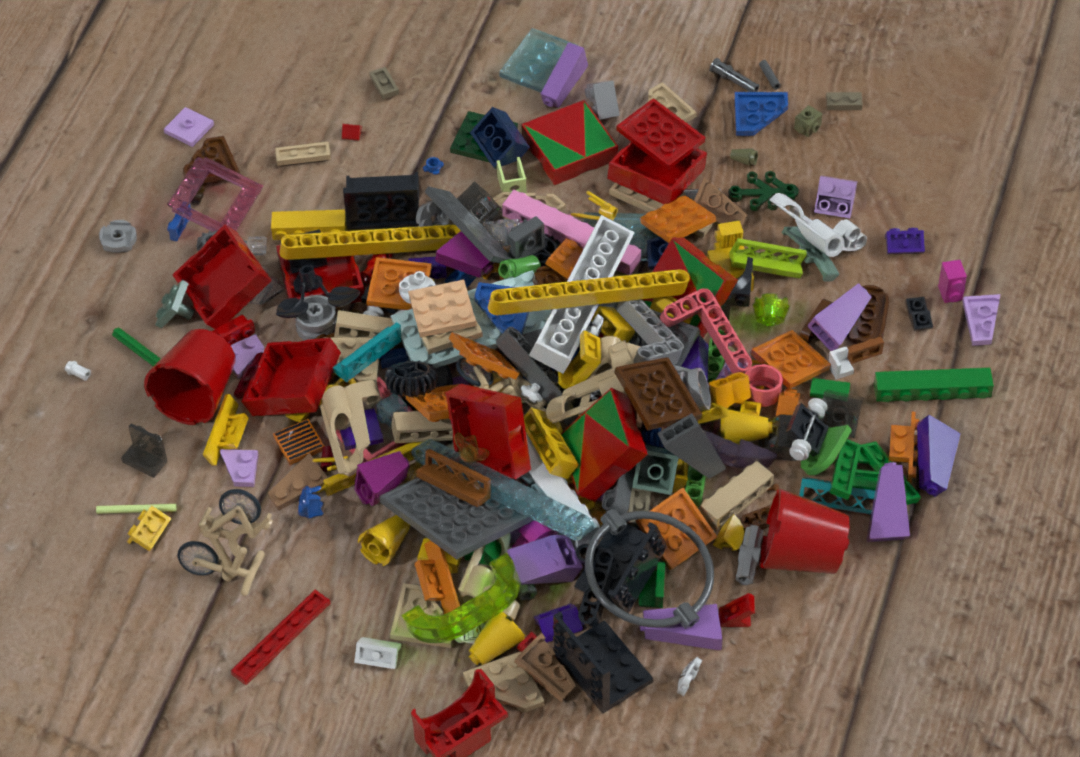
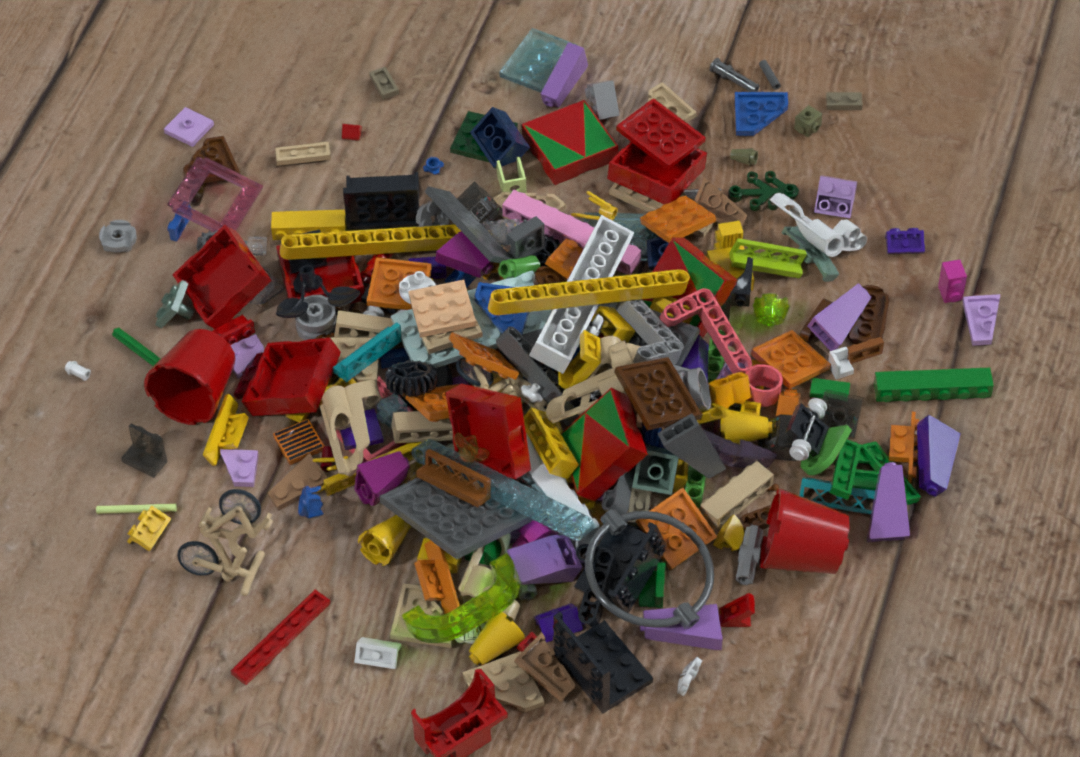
black slope [905,296,933,331] -> none

